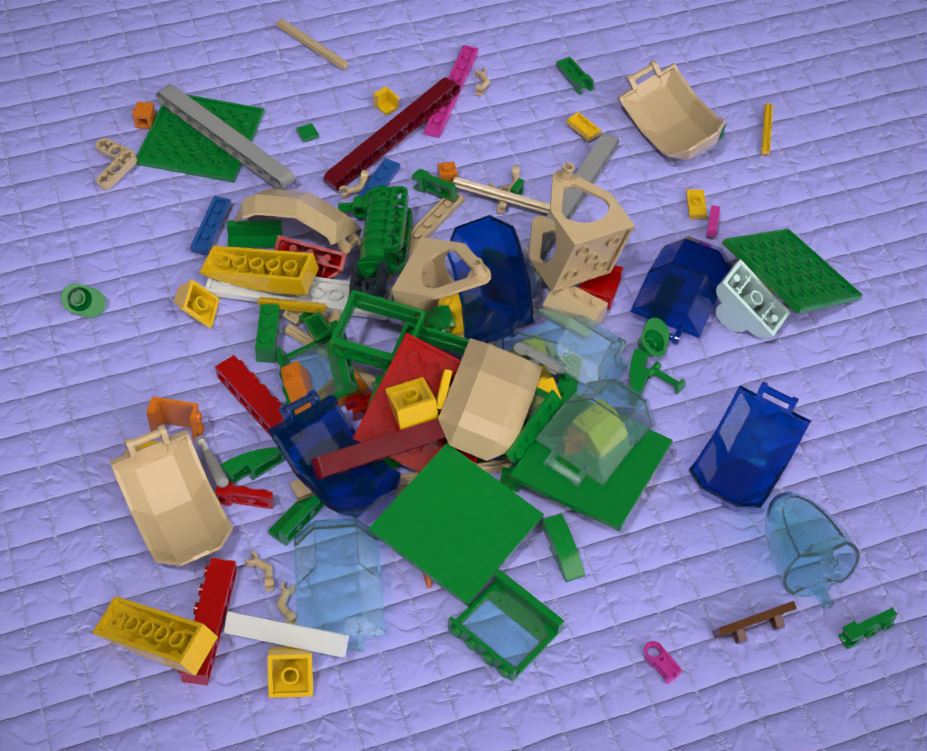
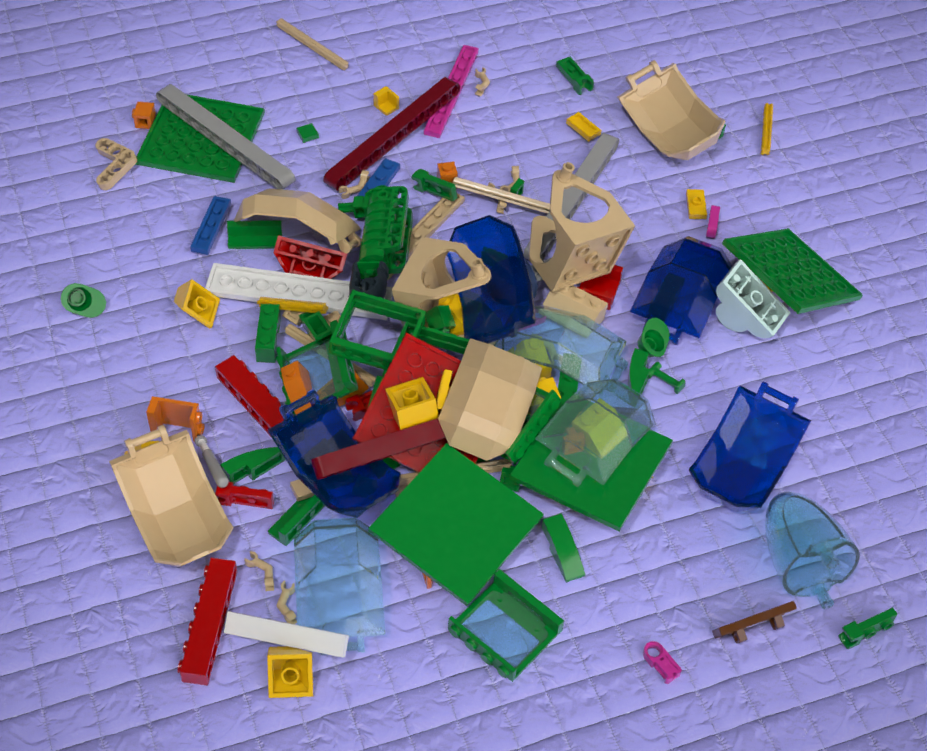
yellow slope [92,596,217,676] -> none
yellow slope [200,246,319,296] -> none
light grey hinge [514,342,567,375] -> none

